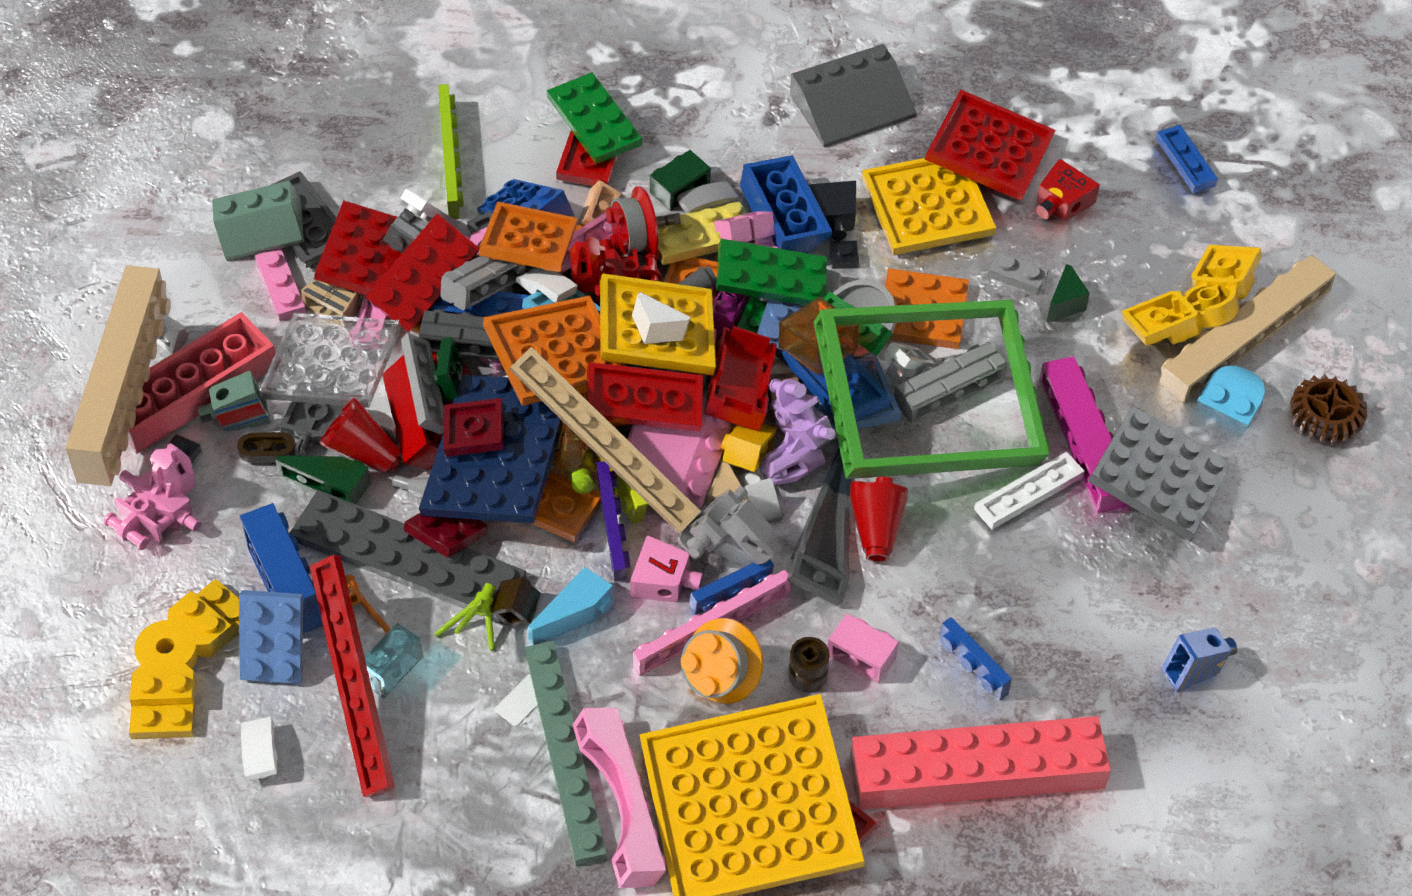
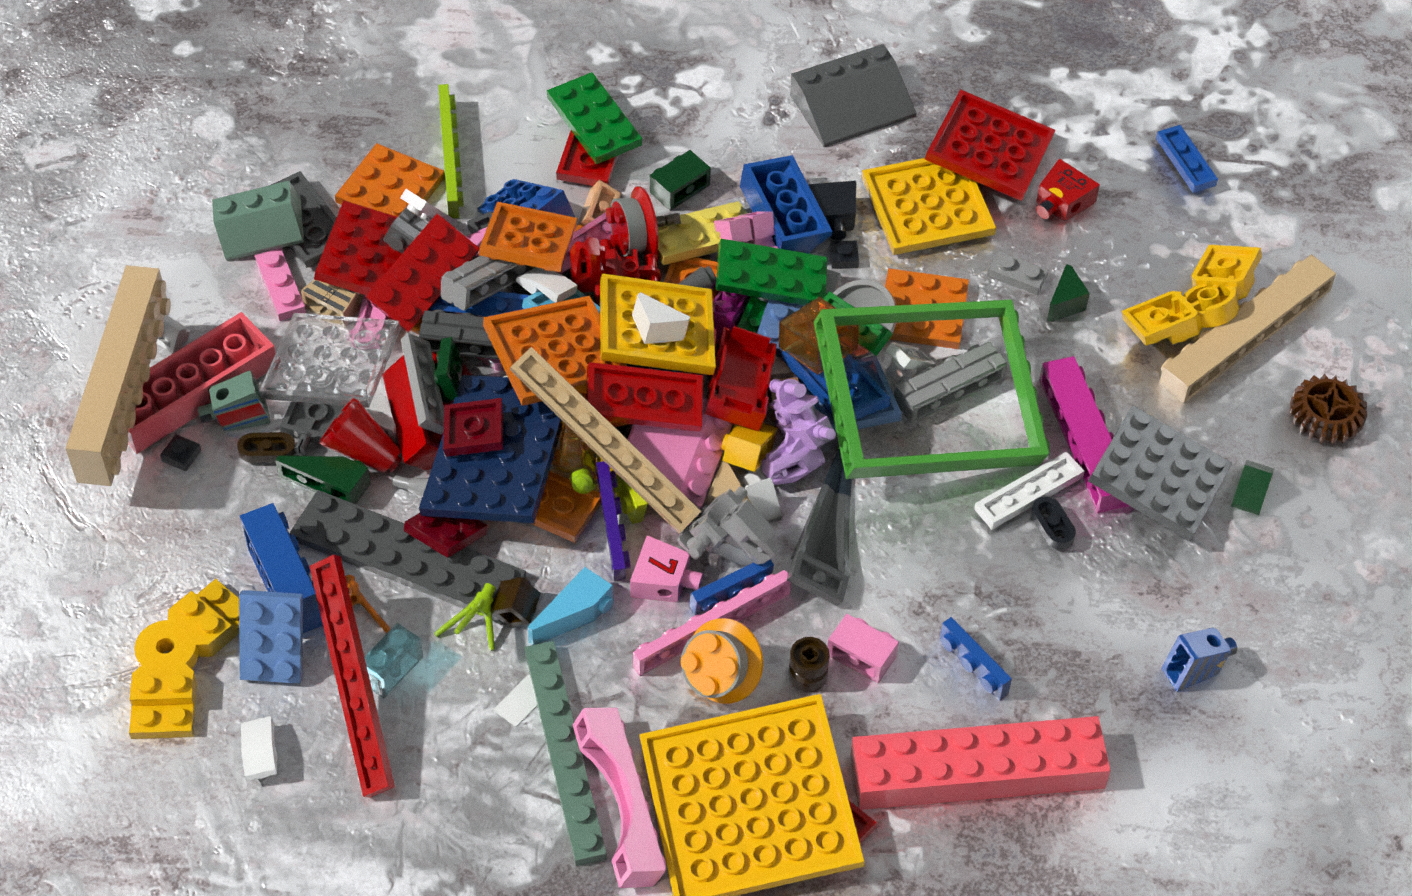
bright pink piece [103,443,201,550] -> none
light grey slope [676,182,739,214] -> none
red cone [850,476,908,562] -> none
medium azure slope [1197,366,1265,429] -> none
none -> orange plate [335,143,445,217]
none -> black plate [1031,497,1076,550]
none -> dark green slope [1231,460,1274,515]

